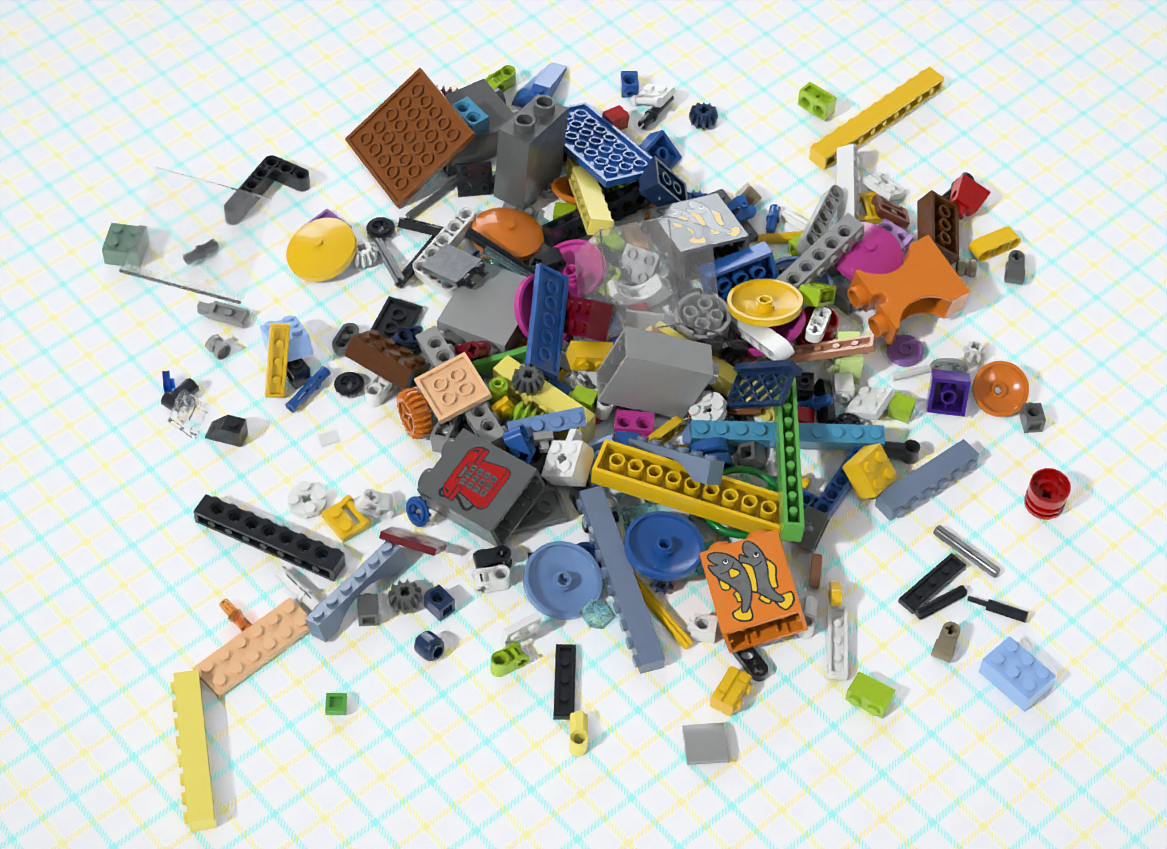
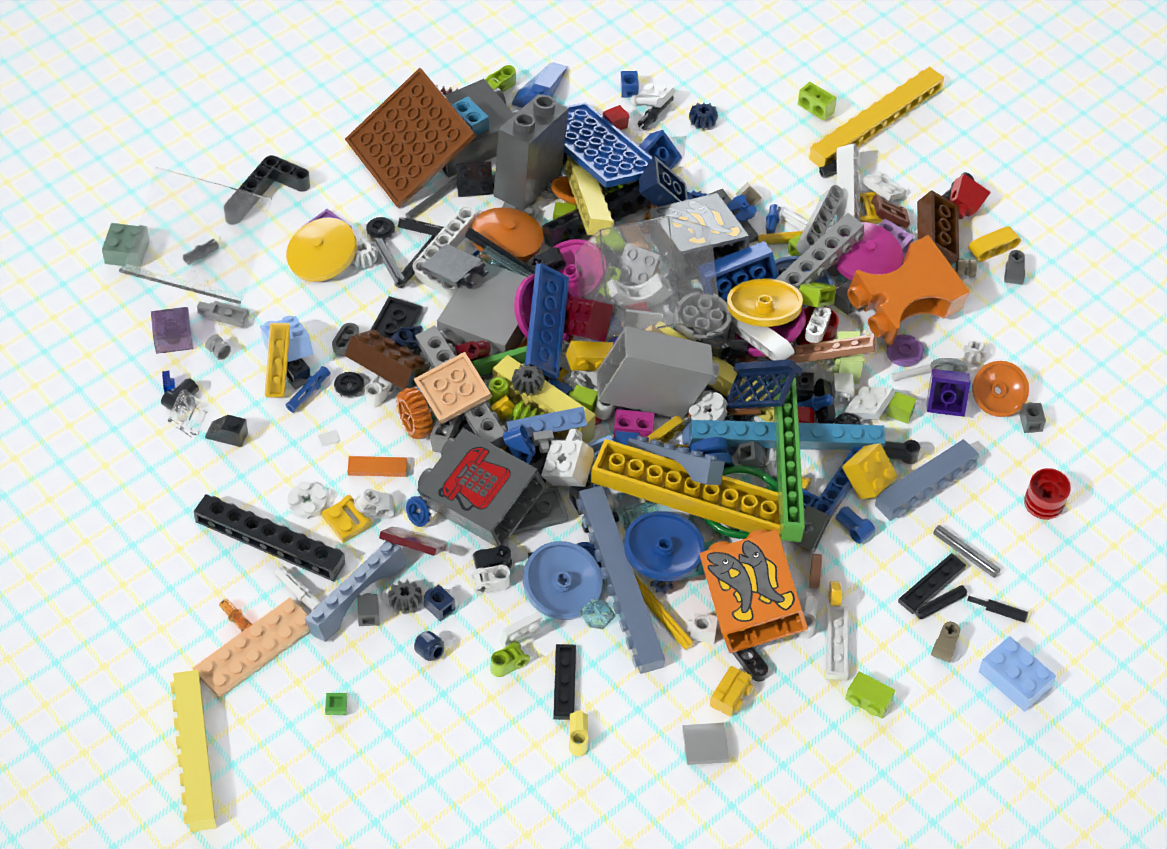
none -> clear purple brick [151,307,194,354]
none -> orange tile [347,456,407,477]
none -> black pin [819,160,837,178]
none -> blue piece [835,506,876,544]

